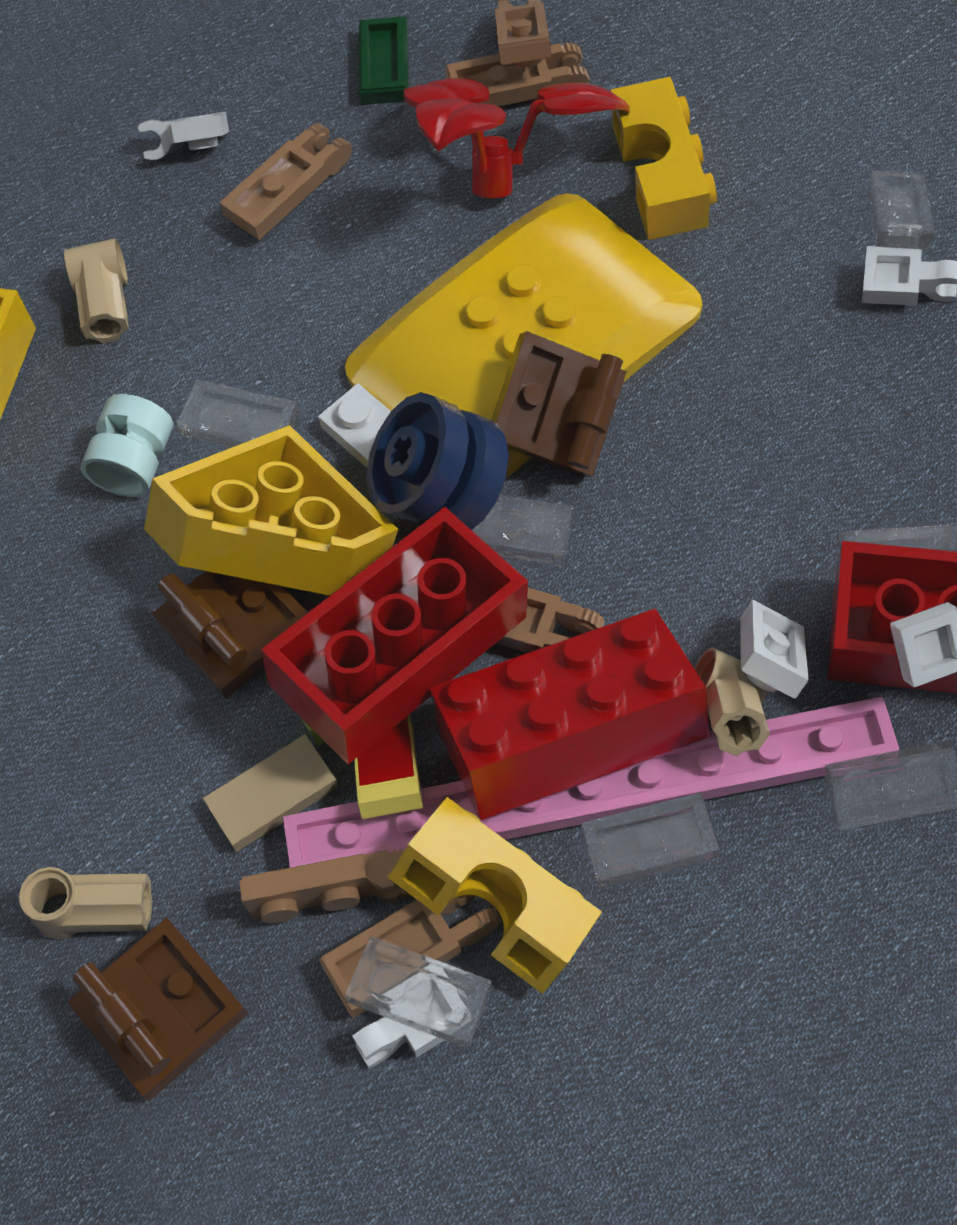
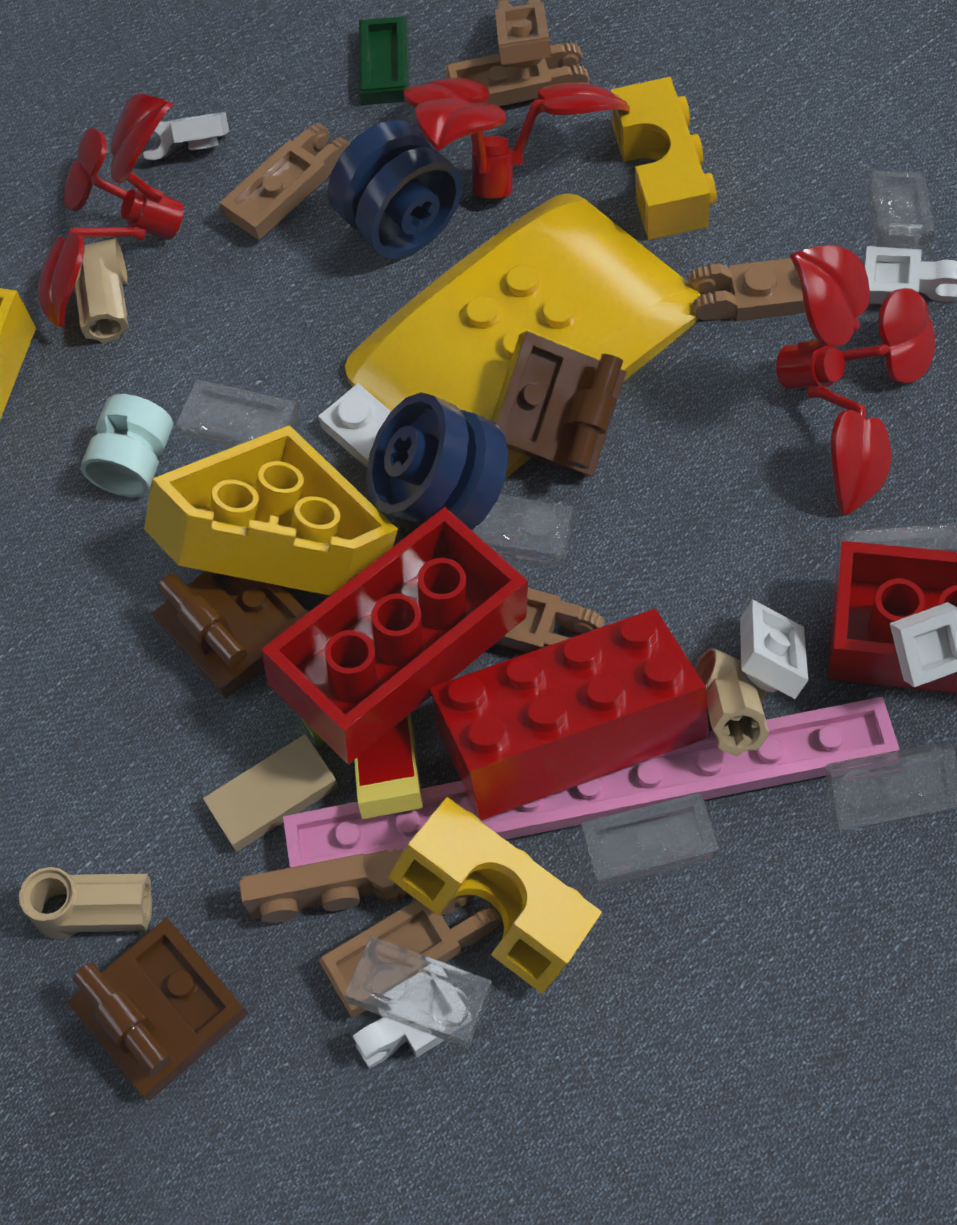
none -> red plant [38,93,184,329]
none -> dark blue wheel [327,120,463,259]
none -> medium nougat hinge [688,258,806,321]
none -> red plant [776,245,935,514]

